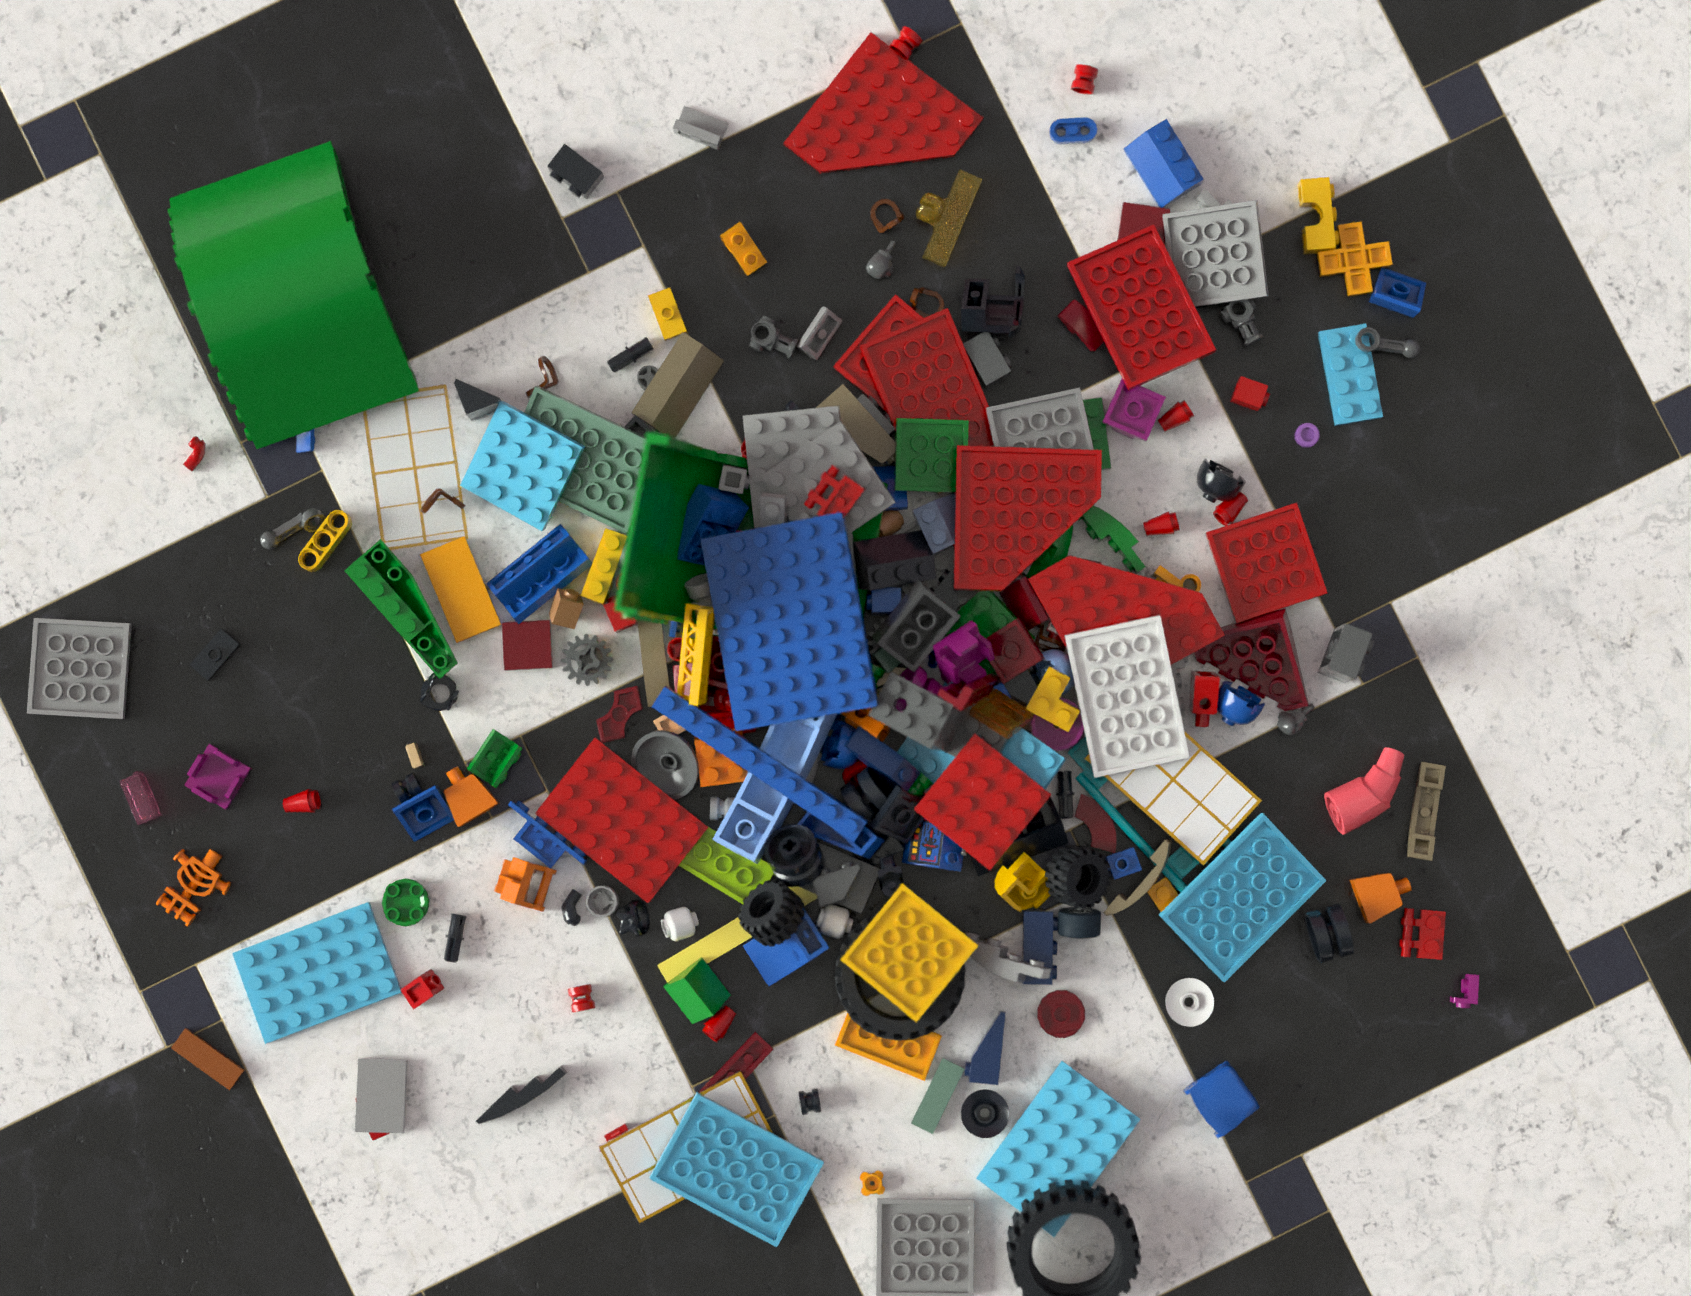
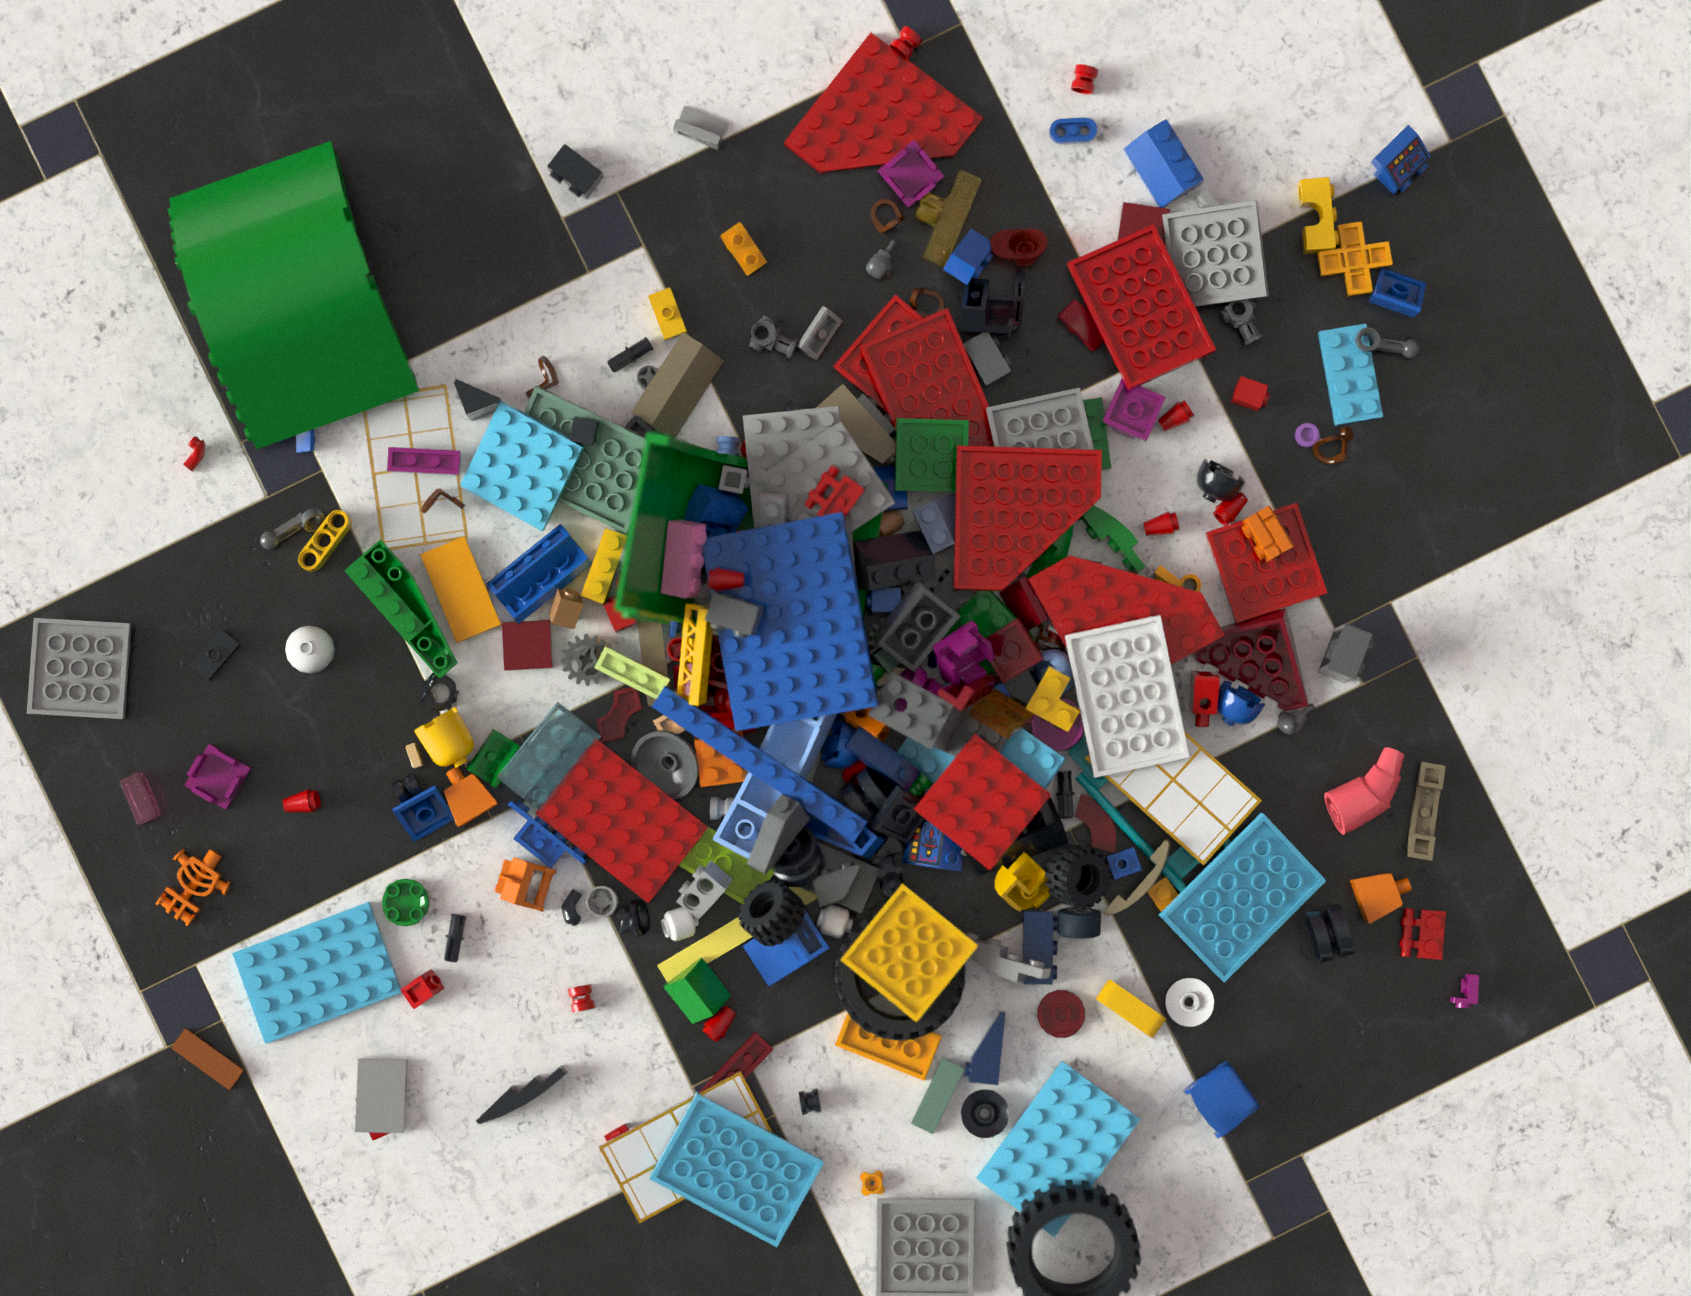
none -> white cylinder [285,625,335,674]
none -> magenta plate [387,447,461,476]
none -> yellow cylinder [414,707,474,768]
none -> clear light blue slope [497,702,601,812]
none -> black tile [570,416,599,446]
none -> yellowish green plate [595,646,670,699]
none -> bright pink brick [661,520,706,598]
none -> light grey brick [676,861,733,920]
none -> dark grey brick [705,592,764,638]
none -> red cone [709,567,744,592]
none -> medium blue wheel [716,436,740,456]
none -> dark grey slope [747,794,810,874]
none -> magenta panel [877,139,944,207]
none -> blue brick [943,228,995,285]
none -> clear red piece [990,228,1048,265]
none -> yellow beam [1095,979,1166,1039]
none -> orange brick [1242,505,1294,562]
none -> reddish brown piece [1313,426,1353,464]
none -> blue piece [1371,125,1431,195]

